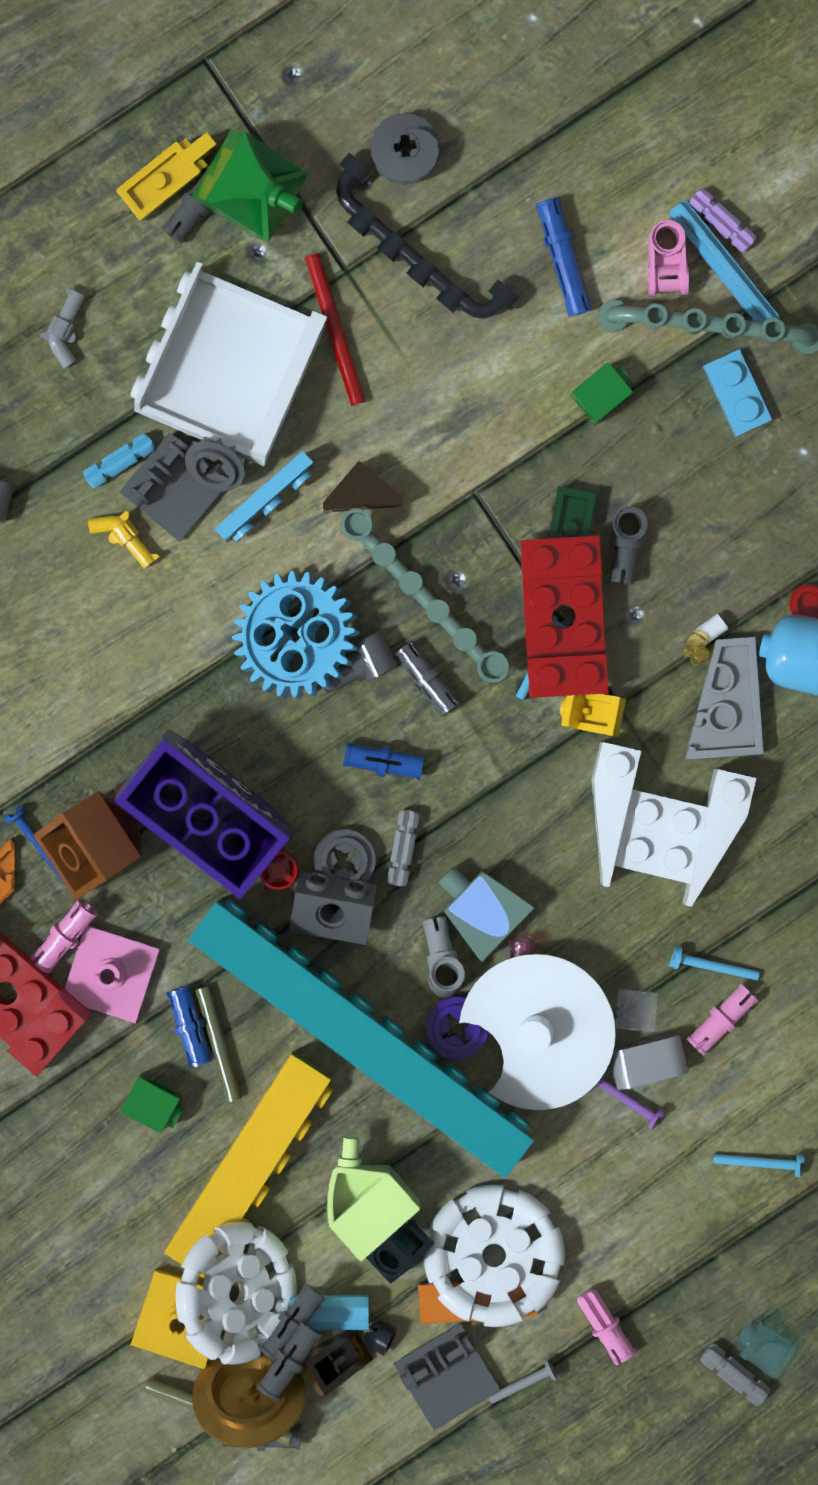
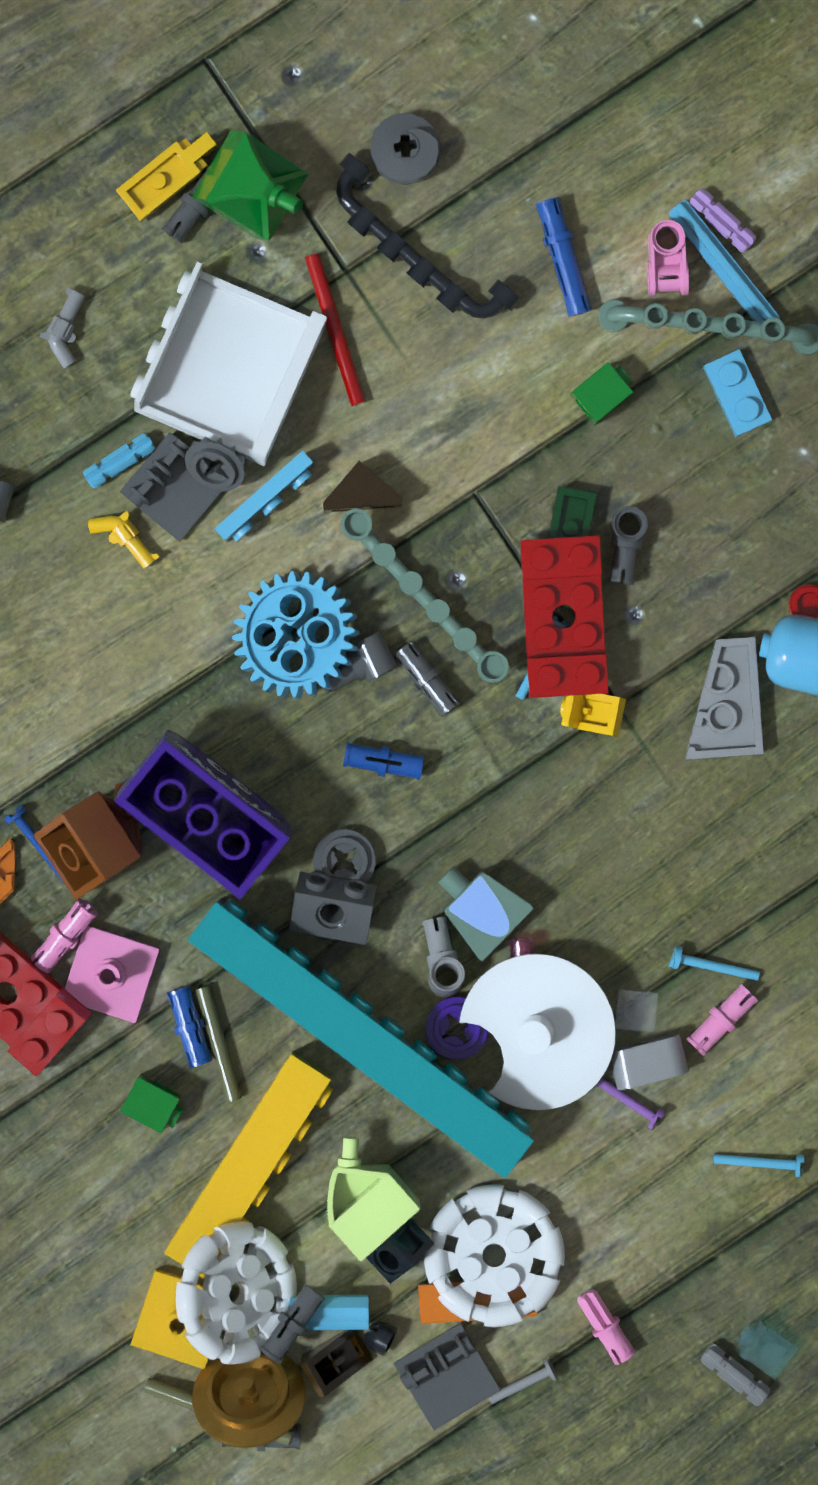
dark grey pin [257,1321,322,1402] -> none
red wheel [260,850,299,890] -> none
light grey axle [387,809,420,886] -> none
white wedge [592,742,756,907] -> none
arm [683,613,729,666] -> none

